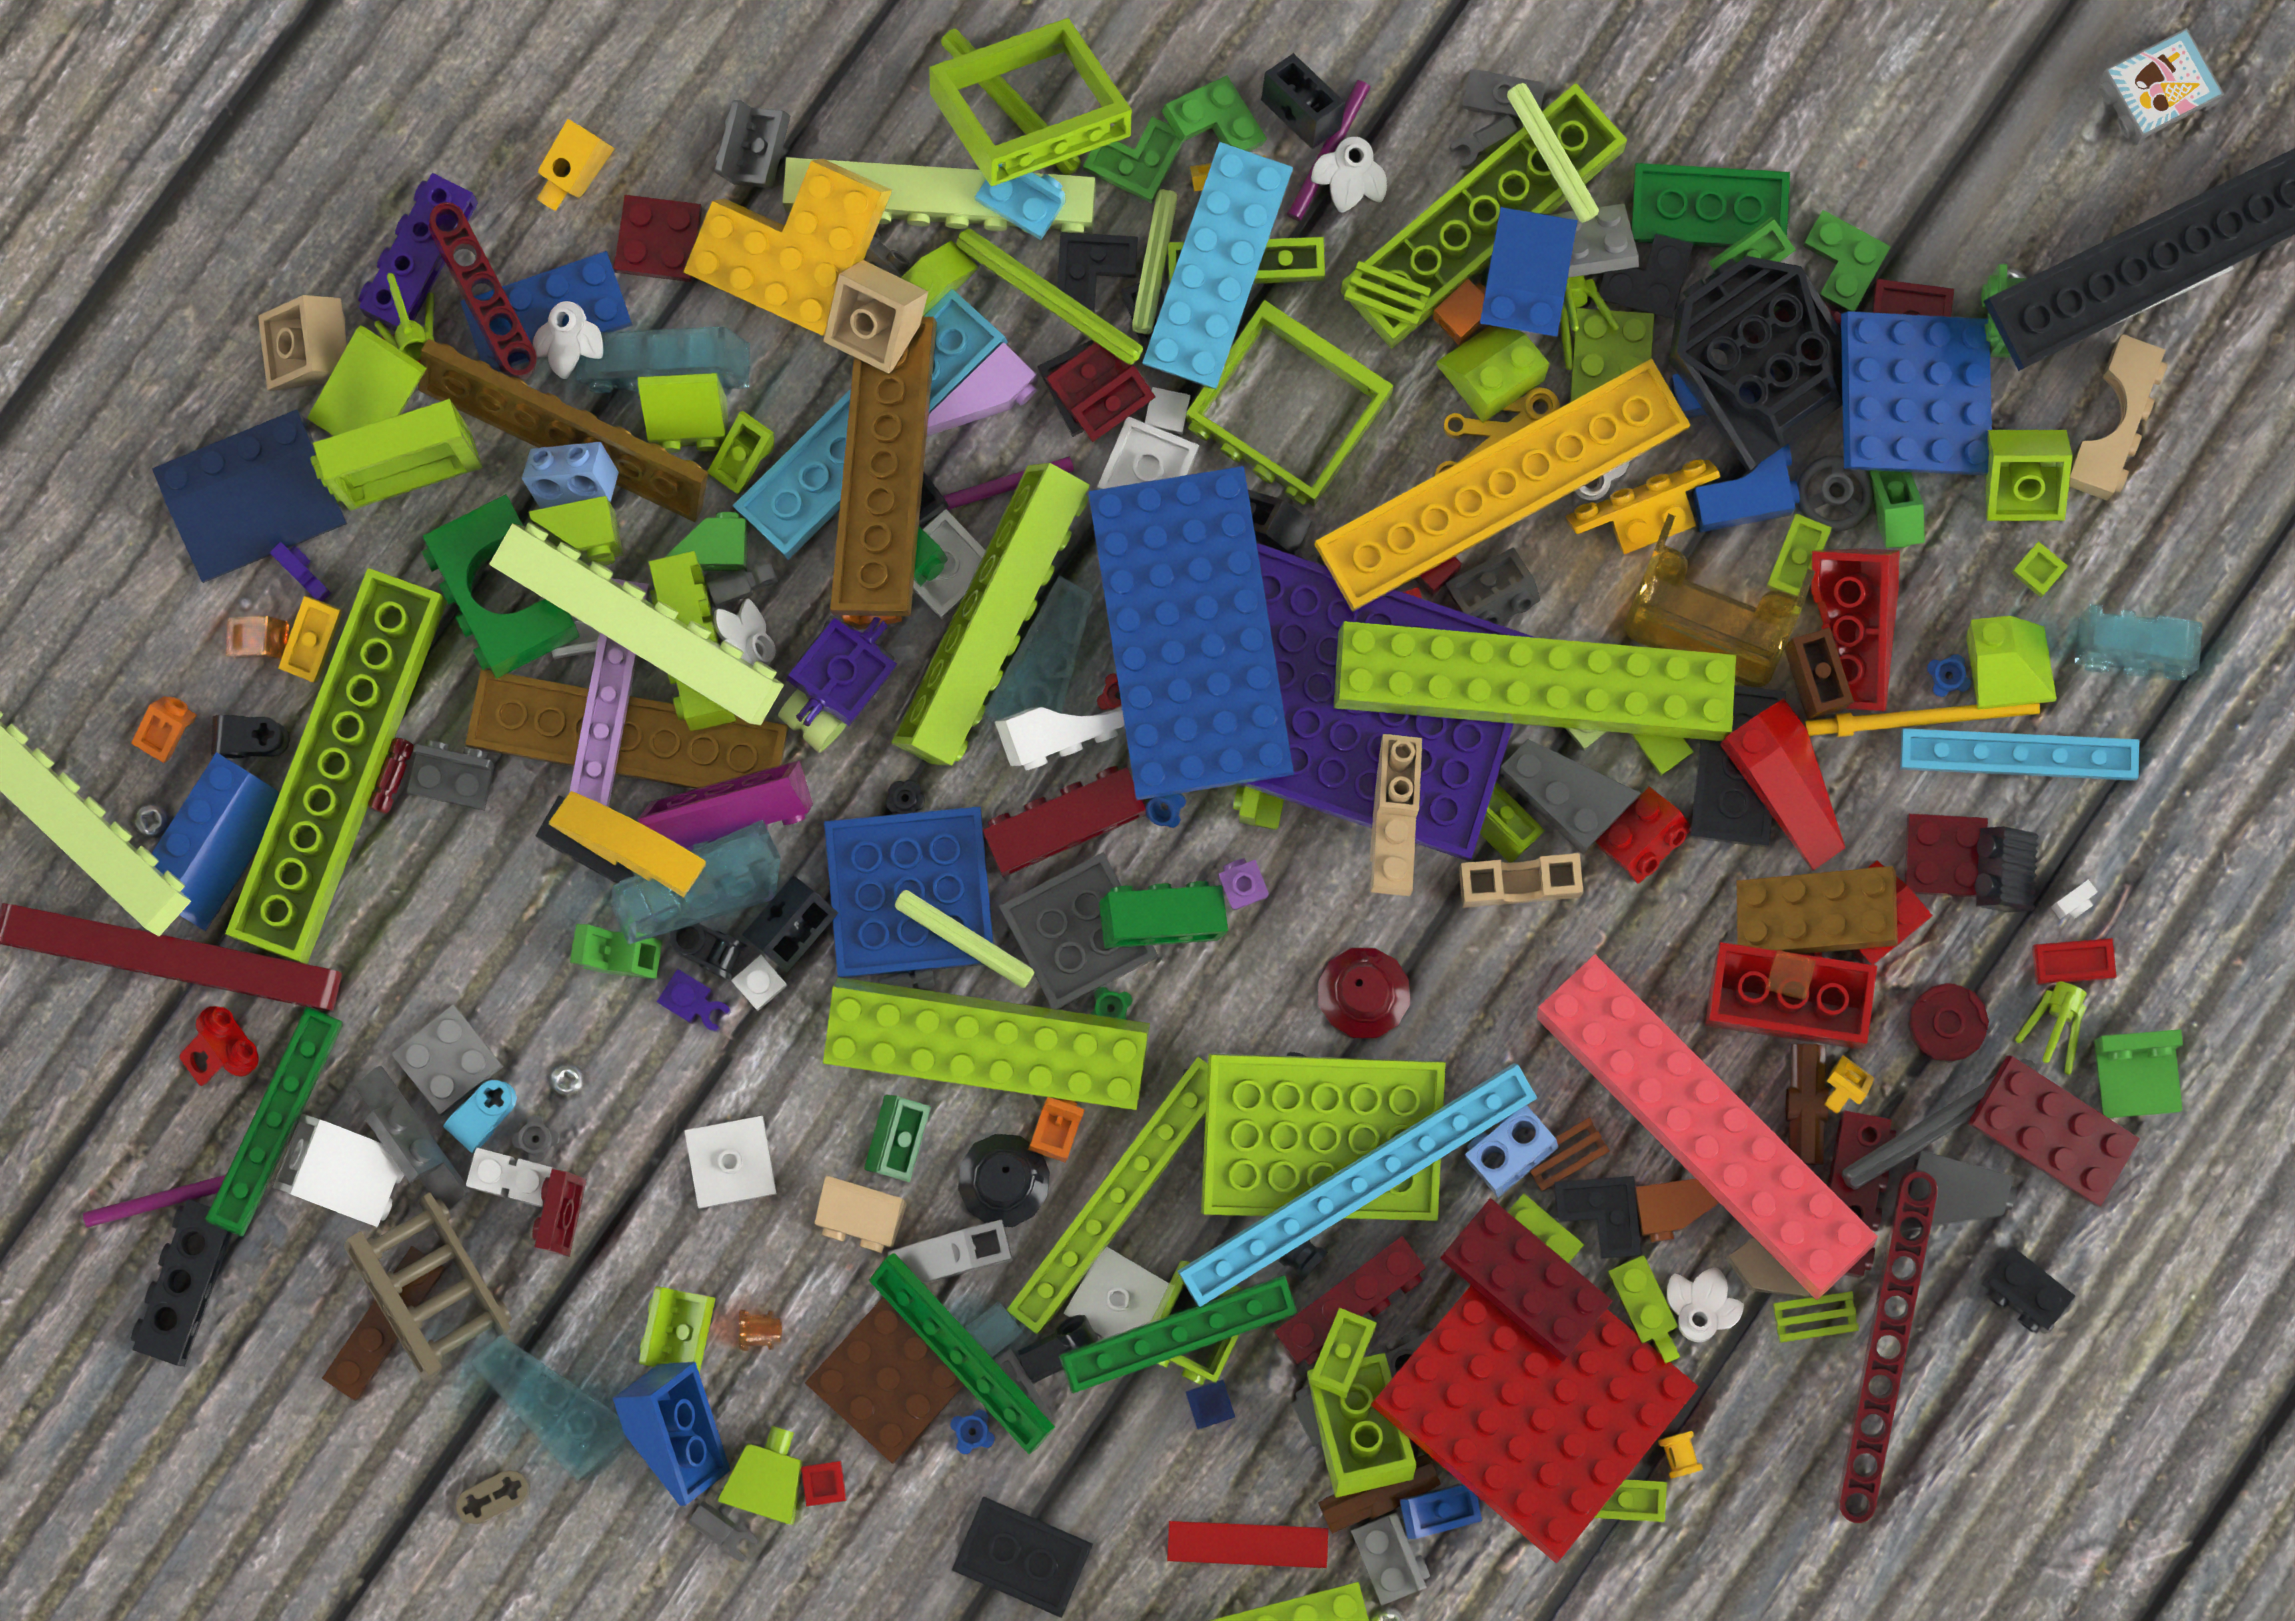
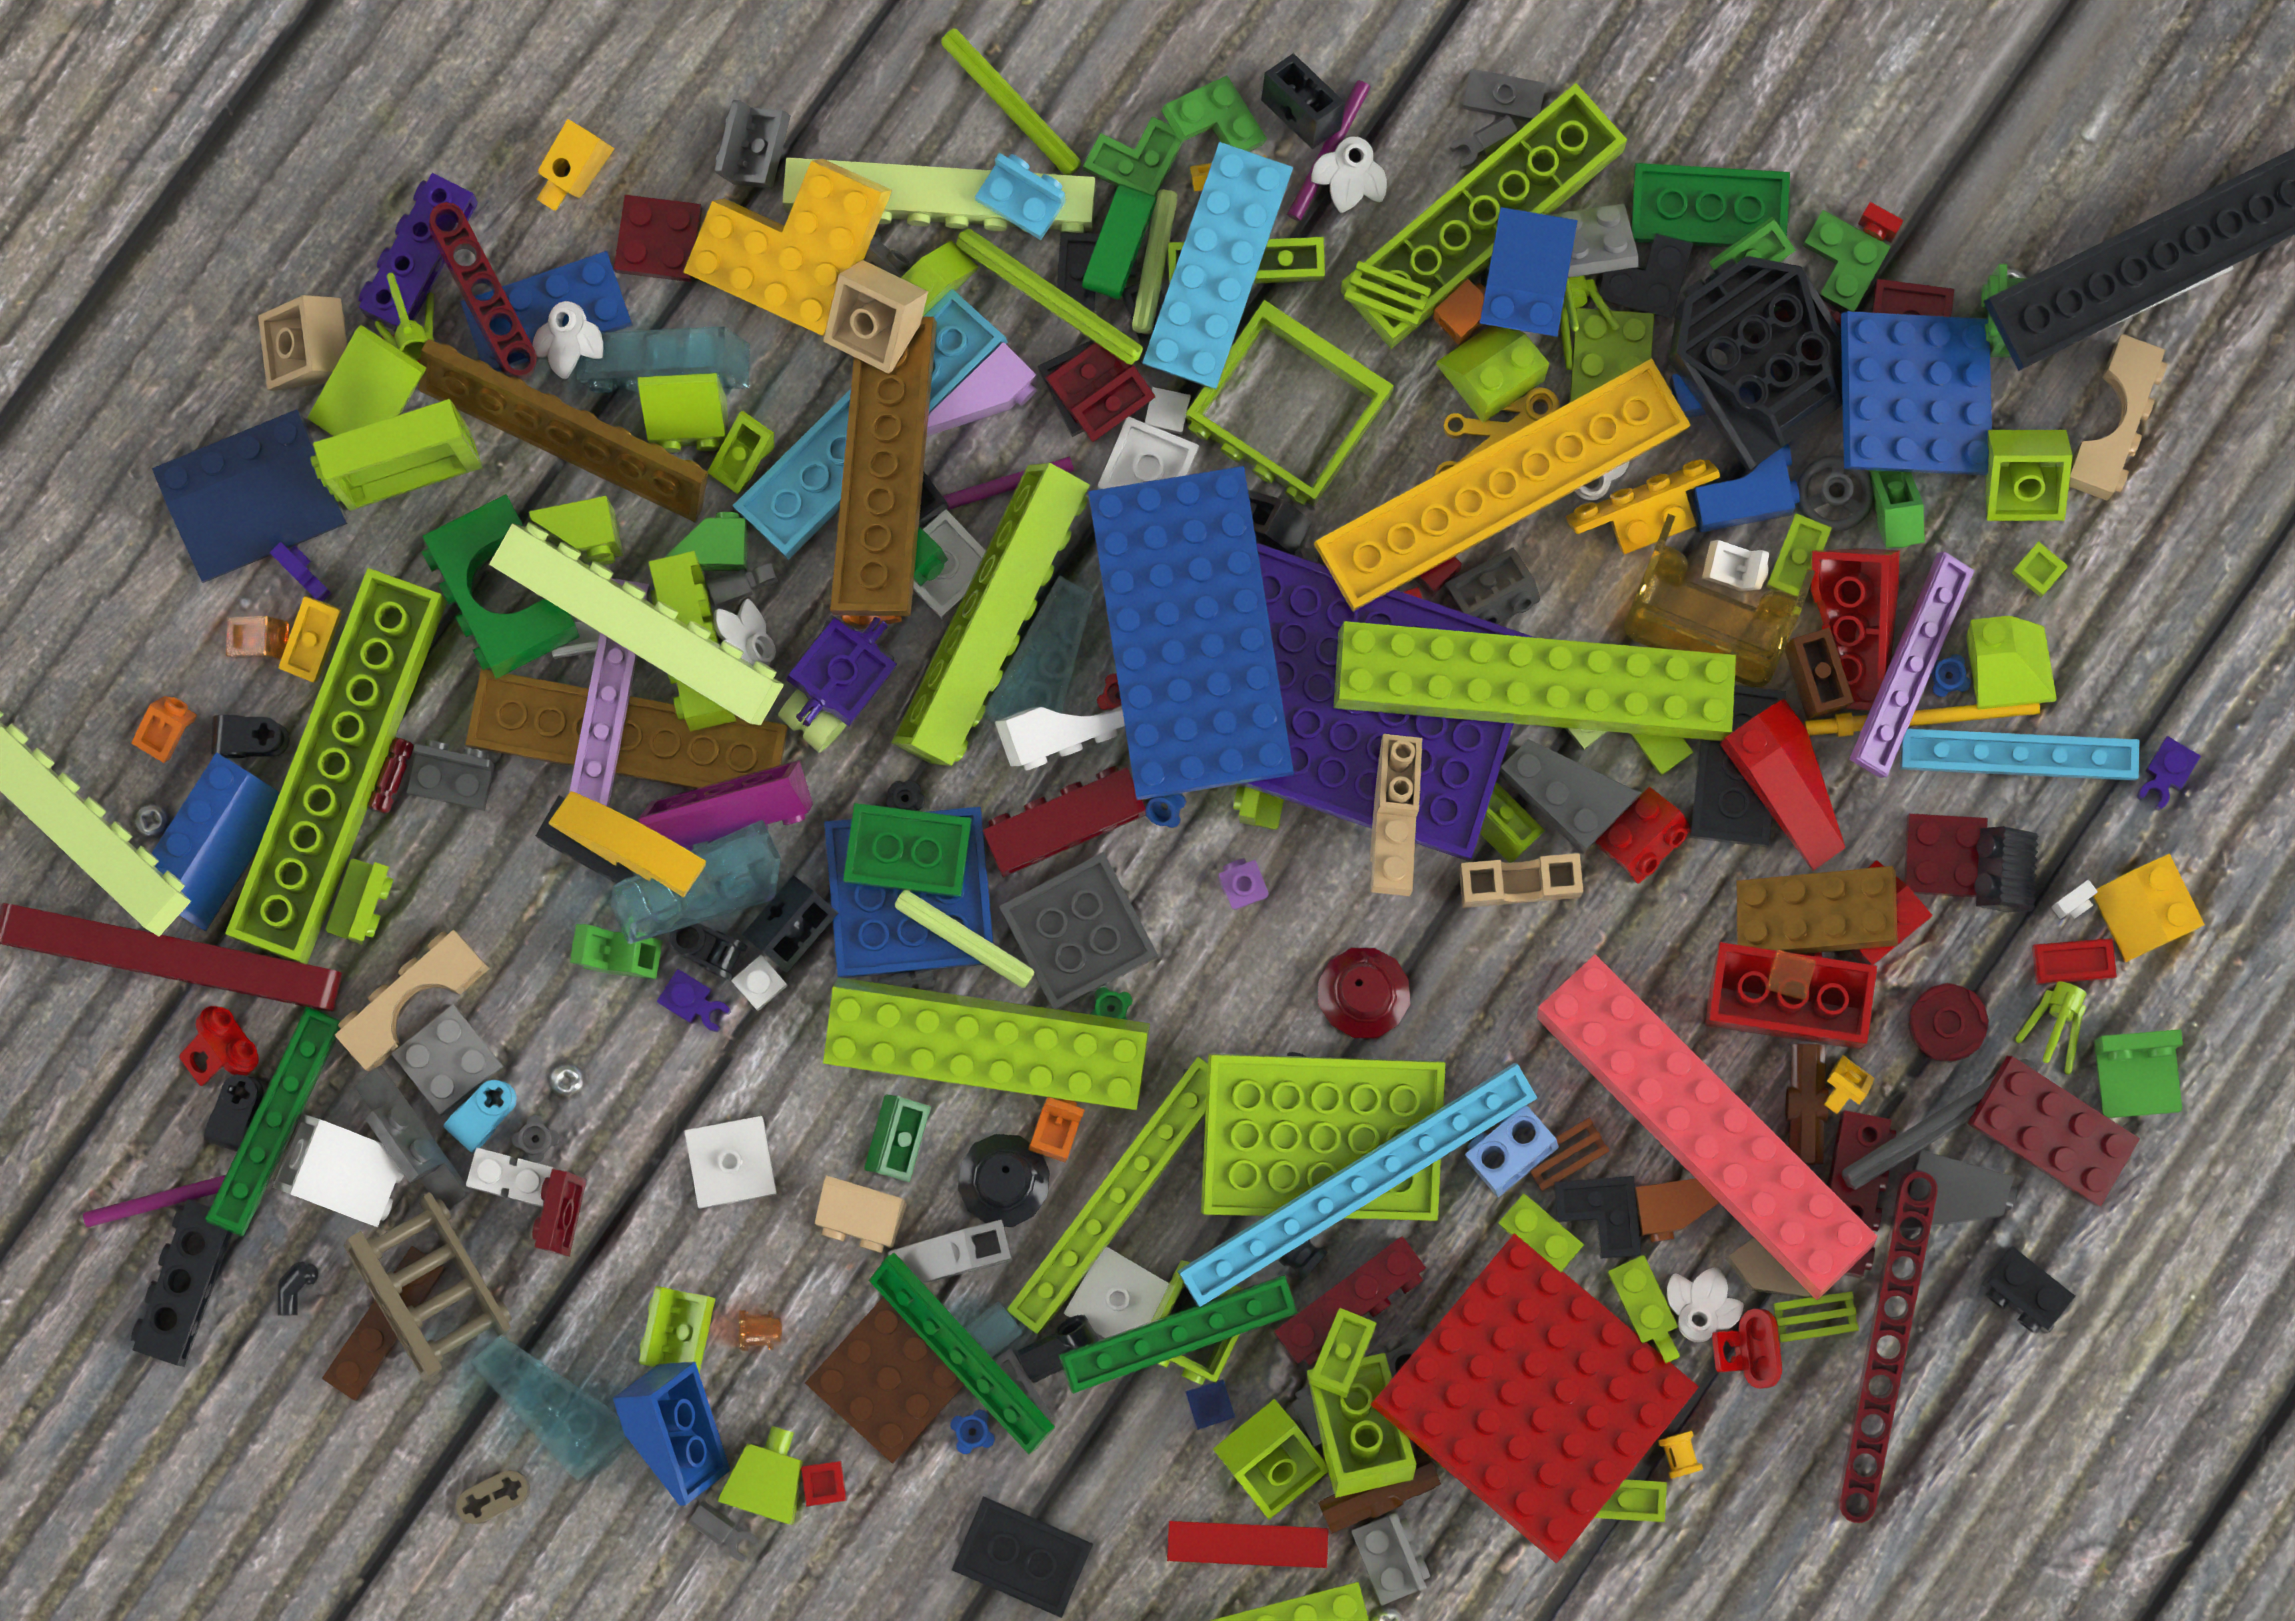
light blue brick [522,442,619,509] -> none
lime window [929,18,1132,187] -> none
green brick [1099,881,1228,948] -> none
blue plate [1400,1483,1482,1539] -> none
dark red plate [1440,1198,1613,1362] -> none
yellowish green axle [1507,83,1599,223] -> none
clear light blue wedge [2075,604,2202,680] -> none
panel [2099,28,2224,145] -> none
none -> black piece [204,1074,264,1152]
none -> black arm [278,1261,318,1316]
none -> lime bracket [326,859,394,945]
none -> tan arch [335,929,490,1072]
none -> green plate [843,803,972,898]
none -> green beam [1082,184,1157,300]
none -> lime slope [1213,1399,1328,1520]
none -> white bracket [1702,540,1769,592]
none -> red bracket [1712,1308,1782,1389]
none -> medium lavender tile [1849,552,1975,778]
none -> red plate [1858,201,1904,243]
none -> yellow slope [2093,853,2205,963]
none -> dark purple plate [2137,736,2201,811]

